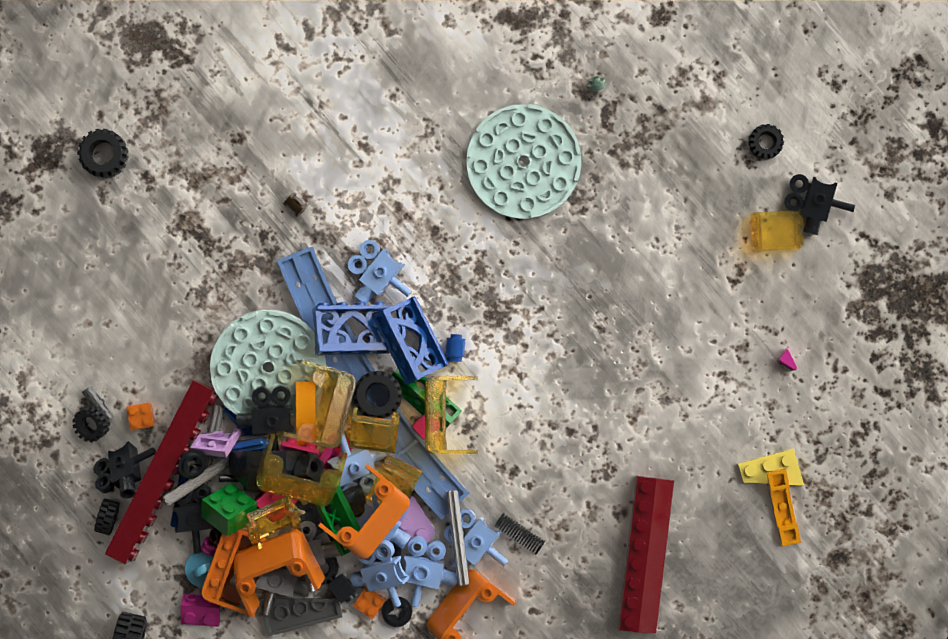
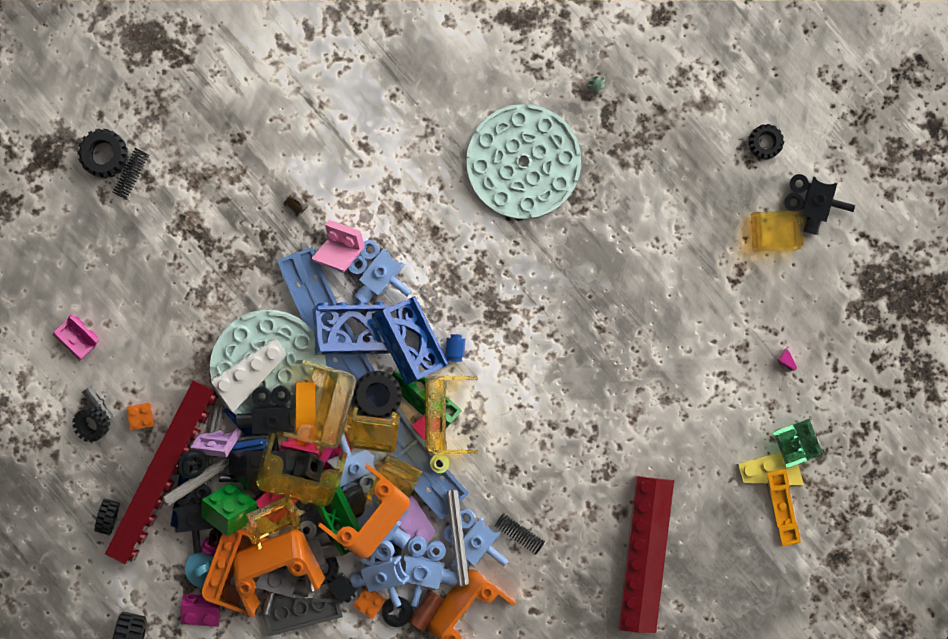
black piece [93,441,156,499] -> none
none -> dark pink bracket [53,314,99,361]
none -> black piece [112,148,150,200]
none -> white wing [211,338,286,412]
none -> bright pink bracket [312,220,365,272]
none -> copper pin [408,589,444,632]
none -> yellowish green plate [430,454,449,473]
none -> clear green slope [773,418,825,468]

